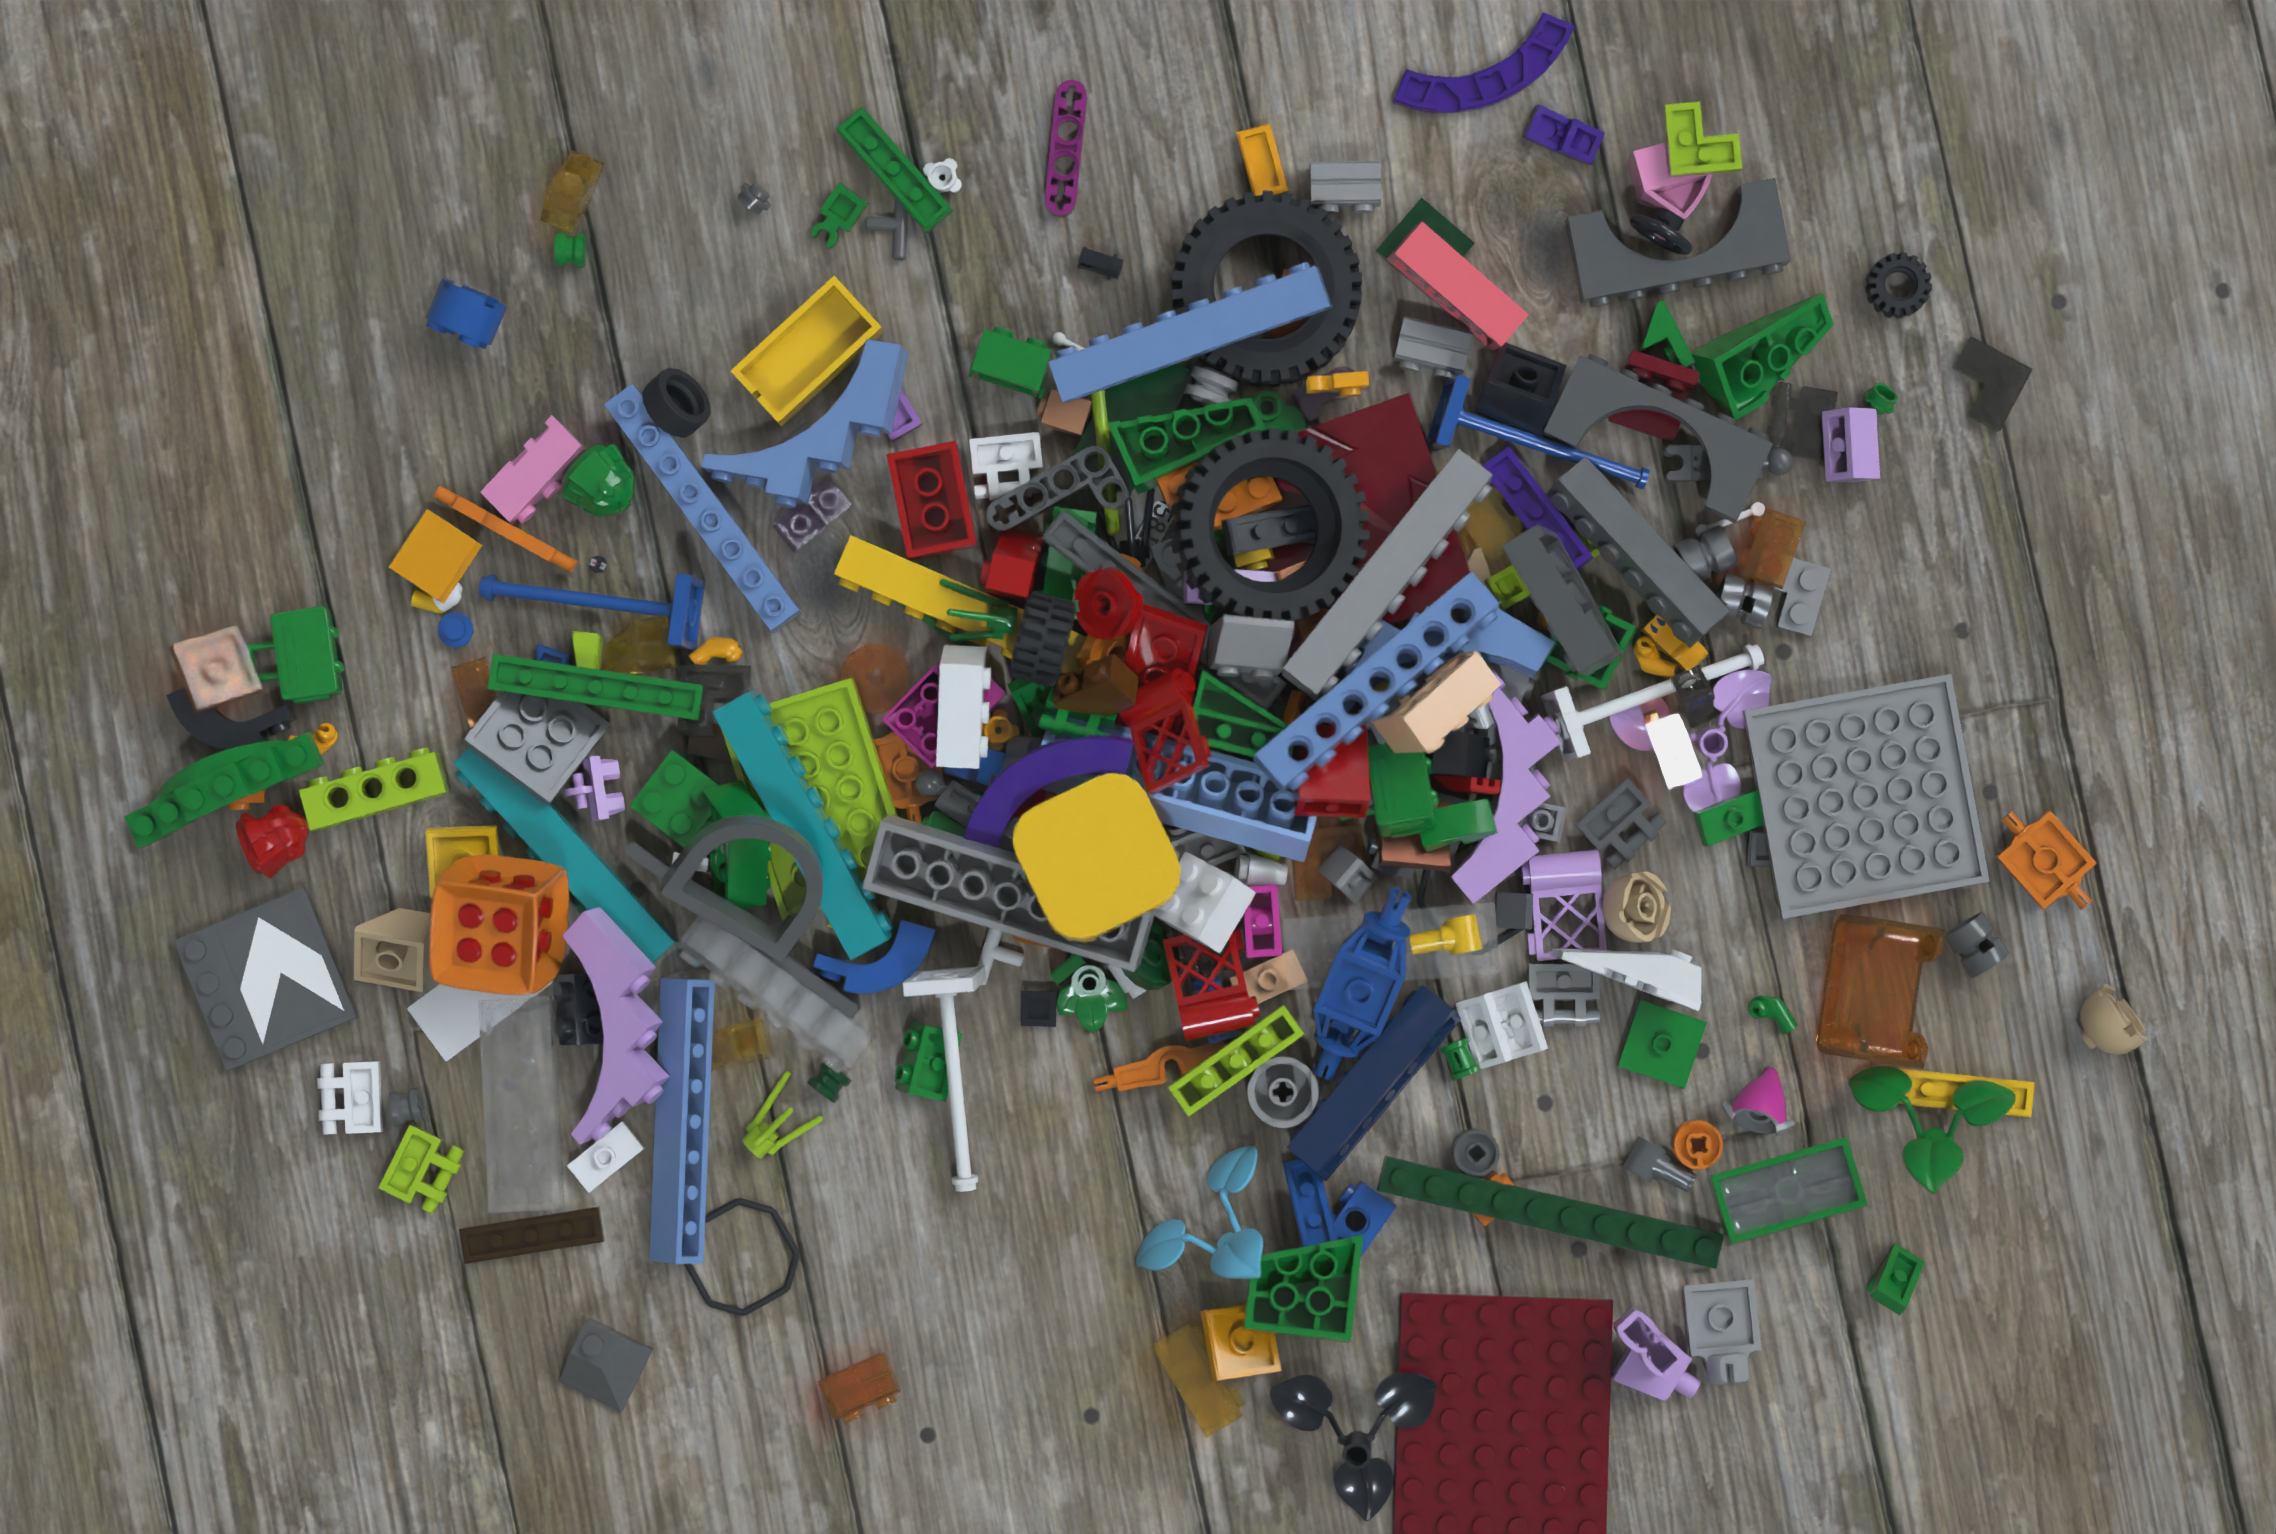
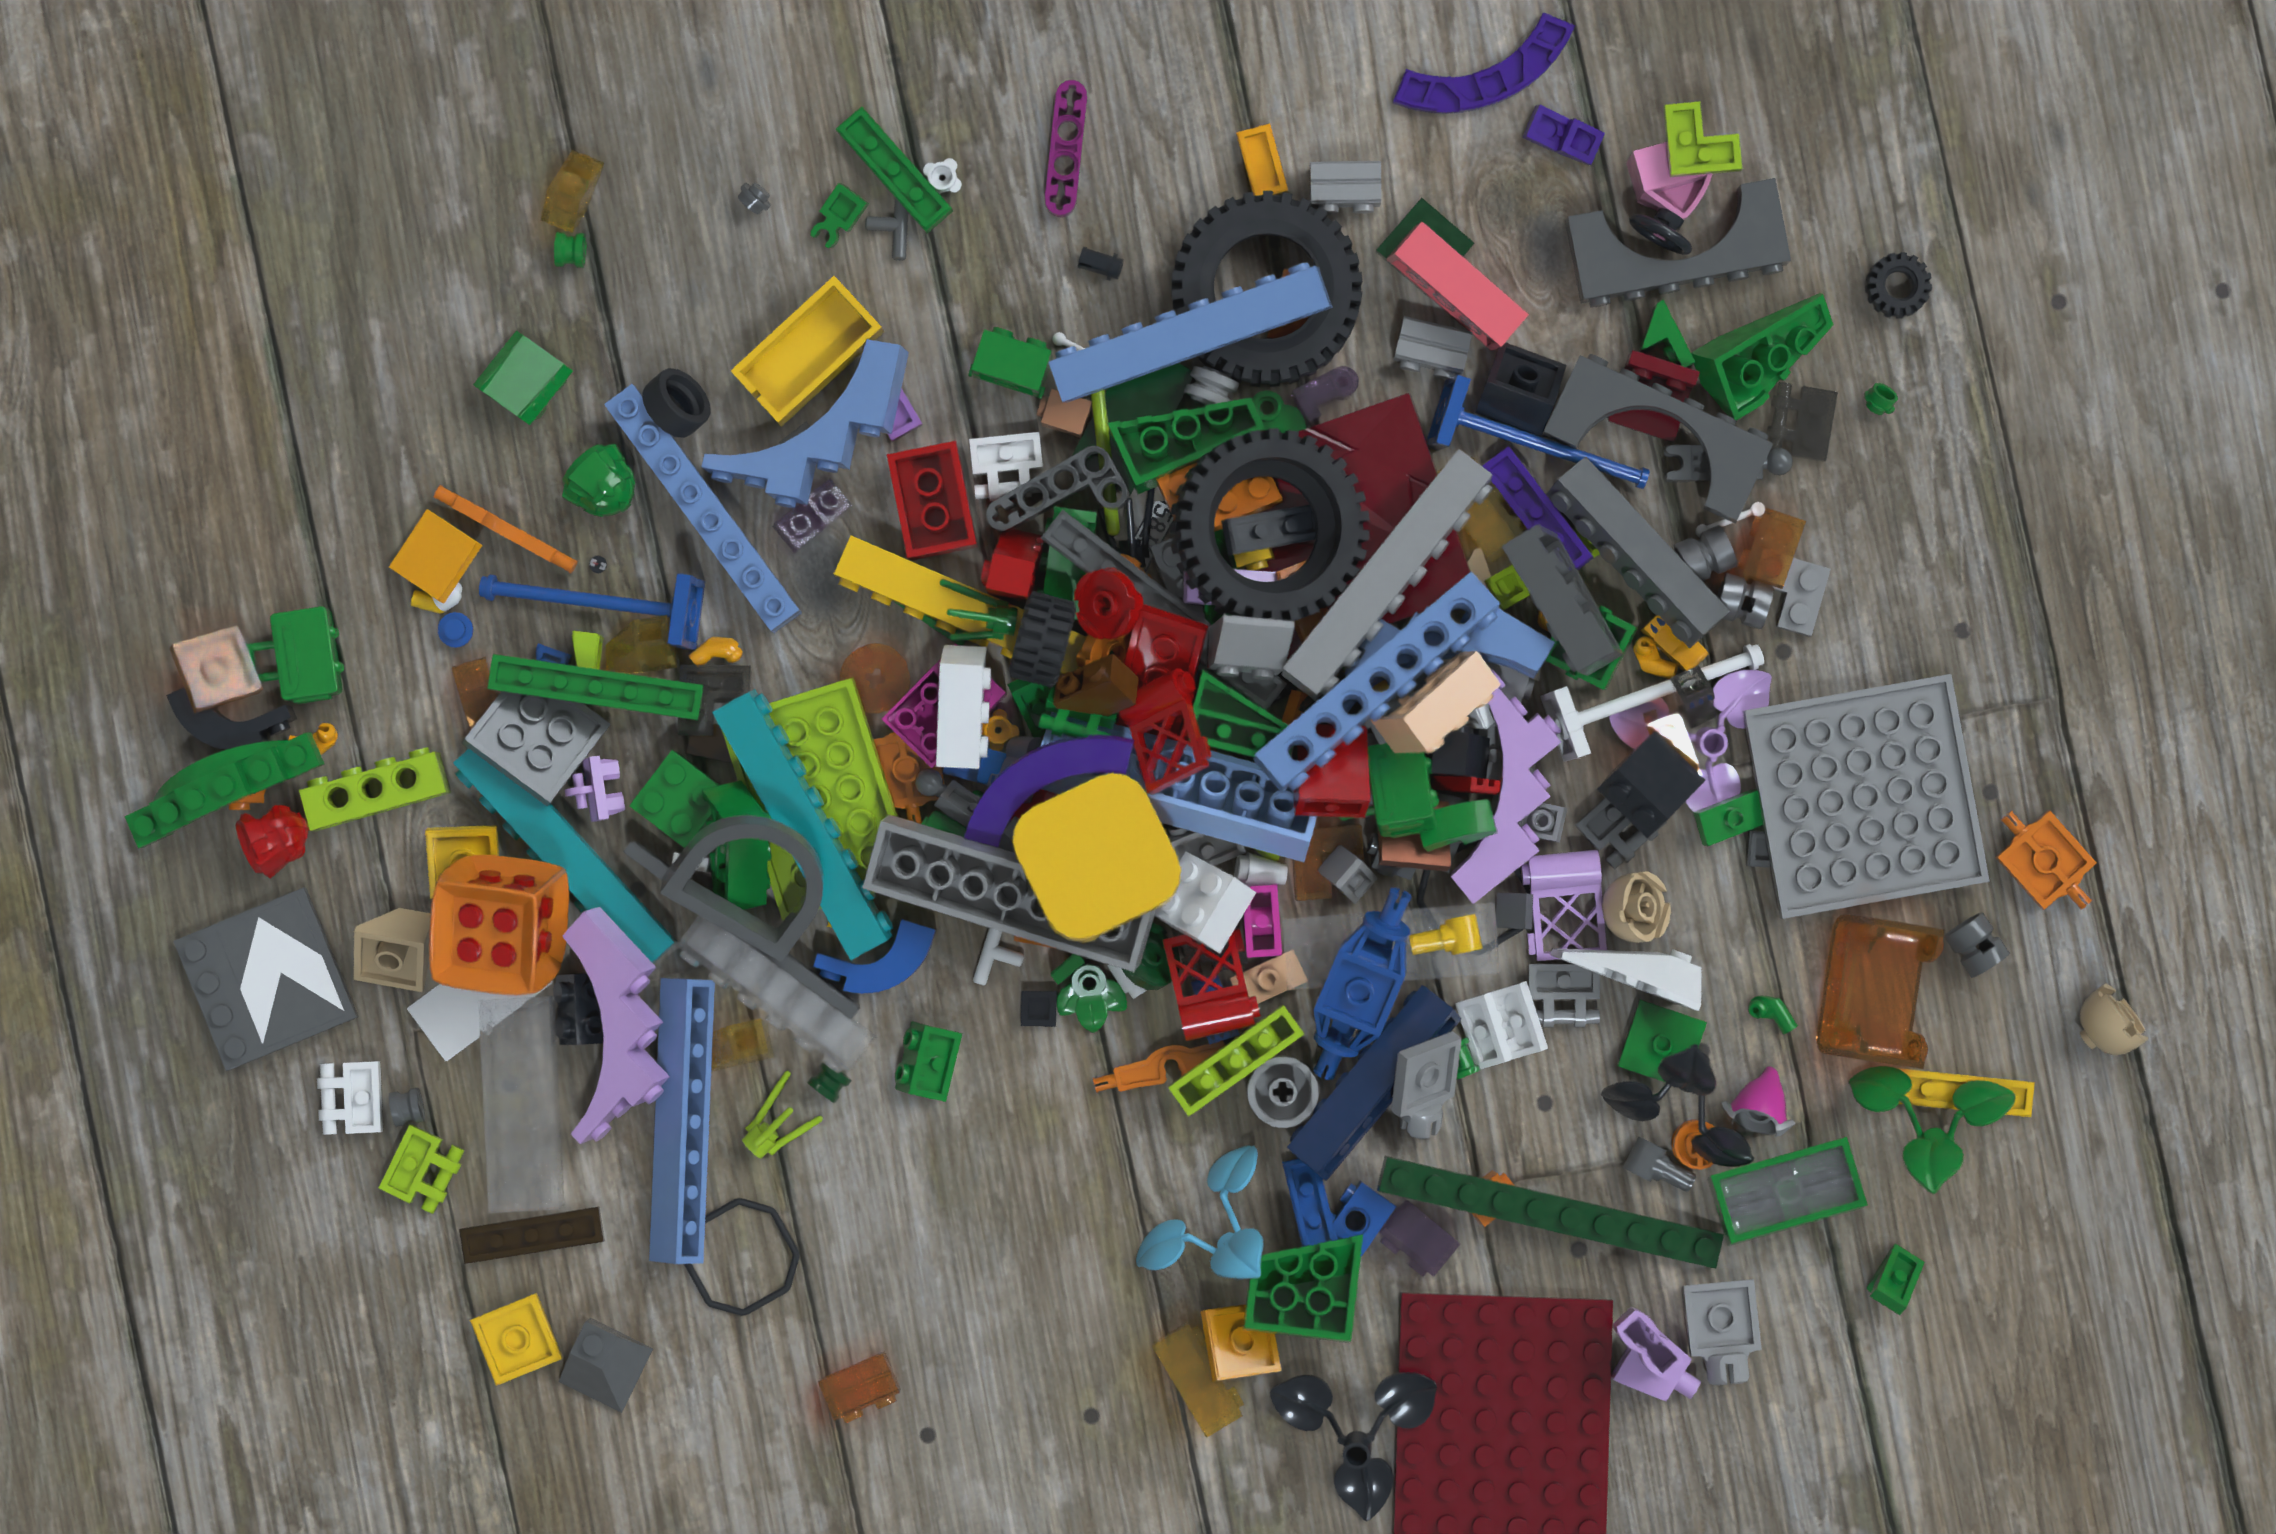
blue brick [426,278,508,349] -> none
bright pink wedge [480,415,587,525] -> none
white plate [567,1121,645,1193] -> none
white tile [903,966,986,1192] -> none
light orange plate [1305,371,1369,398] -> none
dark grey wheel [1451,1128,1500,1176] -> none
lavender brick [1822,407,1880,483] -> none
clear smoke plate [1952,336,2033,432] -> none
none -> yellow plate [470,1293,563,1386]
none -> green slope [473,331,573,425]
none -> clear purple brick [1379,1198,1460,1277]
none -> light grey plate [1391,1031,1462,1139]
none -> black slope [1597,731,1705,839]
none -> black plant [1601,1044,1755,1167]

